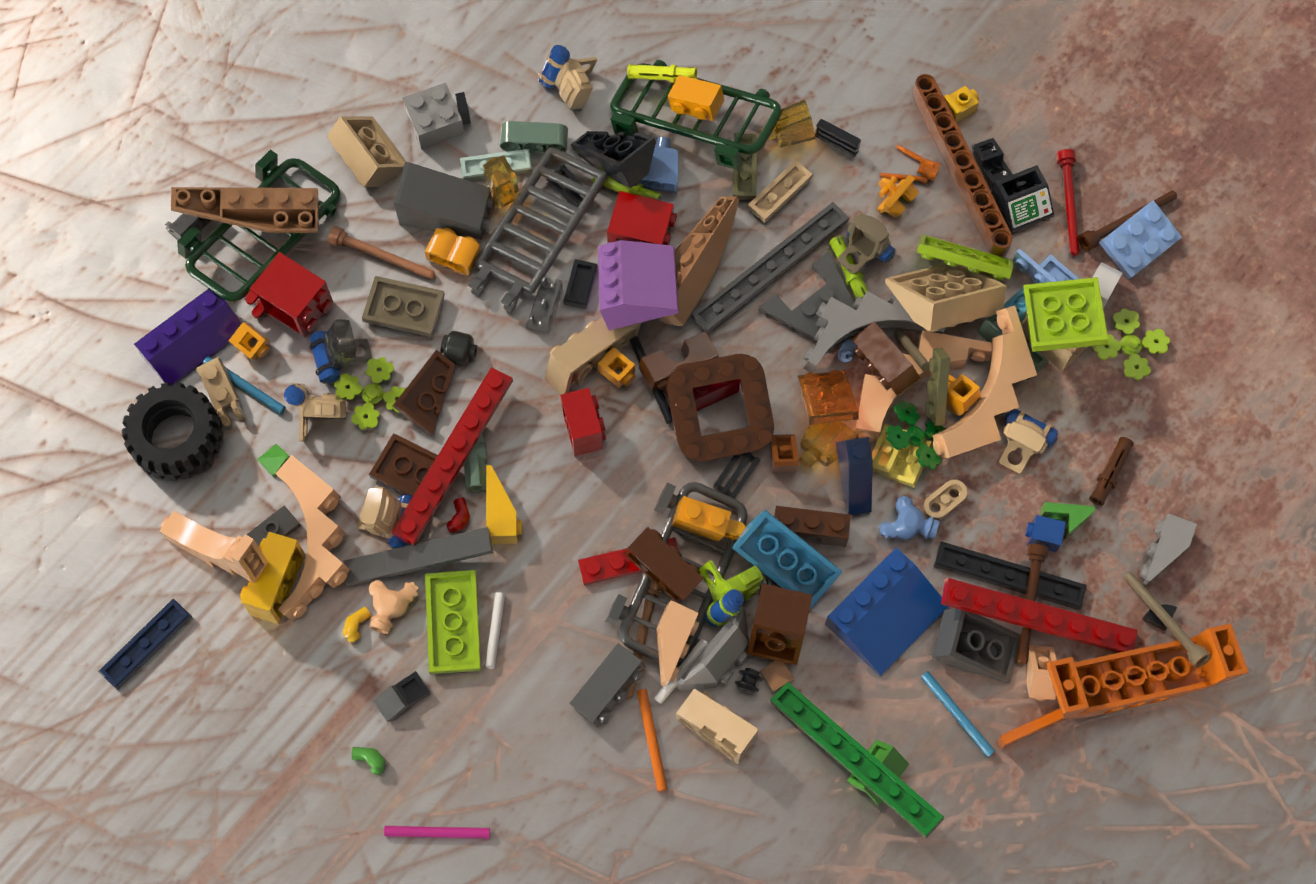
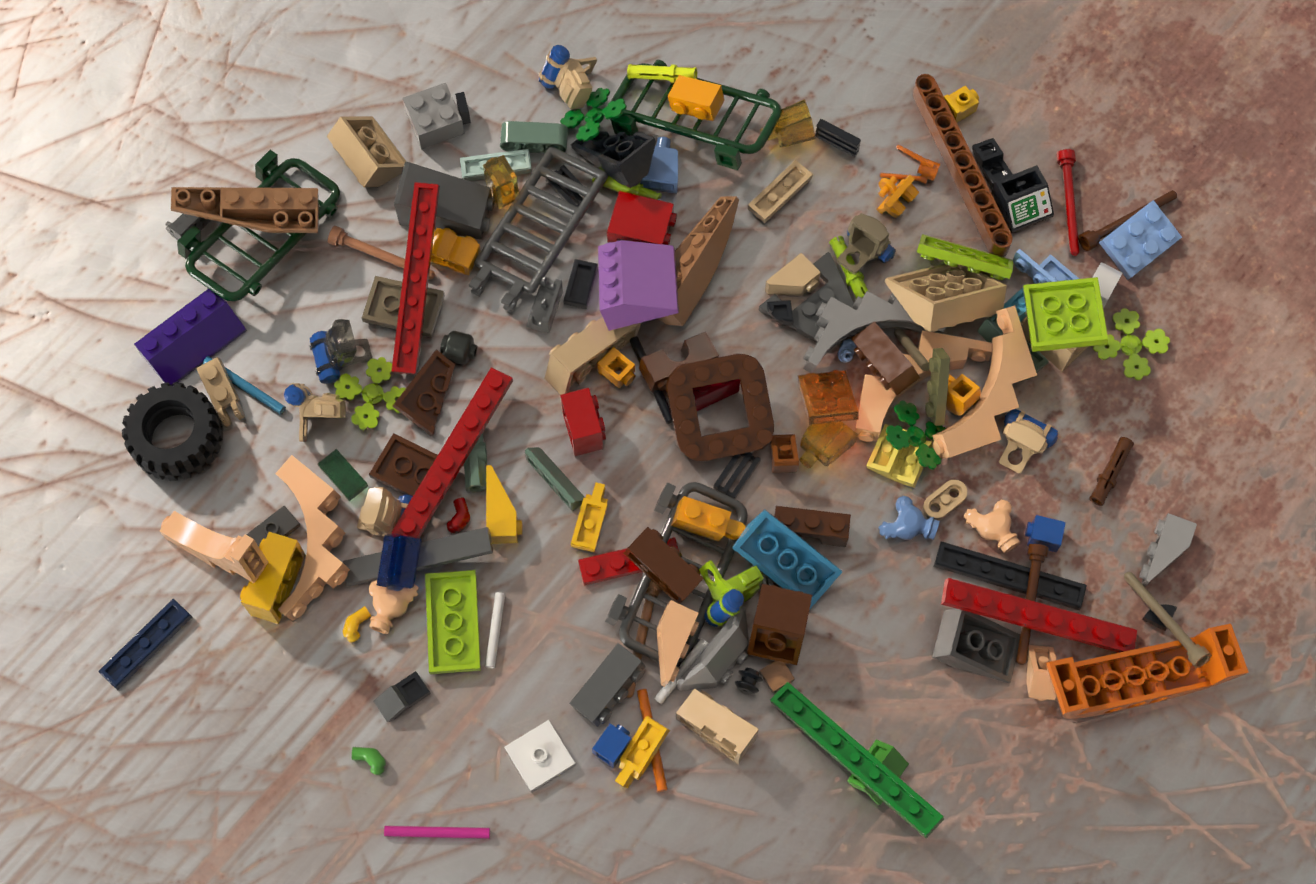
light orange brick [228,322,271,360] -> none
red container [245,252,333,337] -> none
bright green slope [257,444,290,477] -> none
dark grey plate [691,202,849,334] -> none
olive plate [733,133,757,200] -> none
blue slope [825,547,949,677] -> none
dark blue slope [836,437,873,515] -> none
dark azure bar [920,671,995,757] -> none
orange tile [997,708,1068,750] -> none
bright green slope [1040,502,1095,539] -> none
none -> clear green tile [317,449,368,501]
none -> clear blue panel [376,533,421,589]
none -> red plate [391,182,440,375]
none -> white plate [504,720,576,792]
none -> sand green slope [525,447,585,511]
none -> green plant [560,88,627,141]
none -> yellow hinge [570,482,608,553]
none -> blue brick [592,723,631,768]
none -> yellow hinge [615,716,670,788]
none -> tan slope [765,253,821,296]
none -> black tile [767,300,794,325]
none -> light nougat animal [964,500,1020,553]

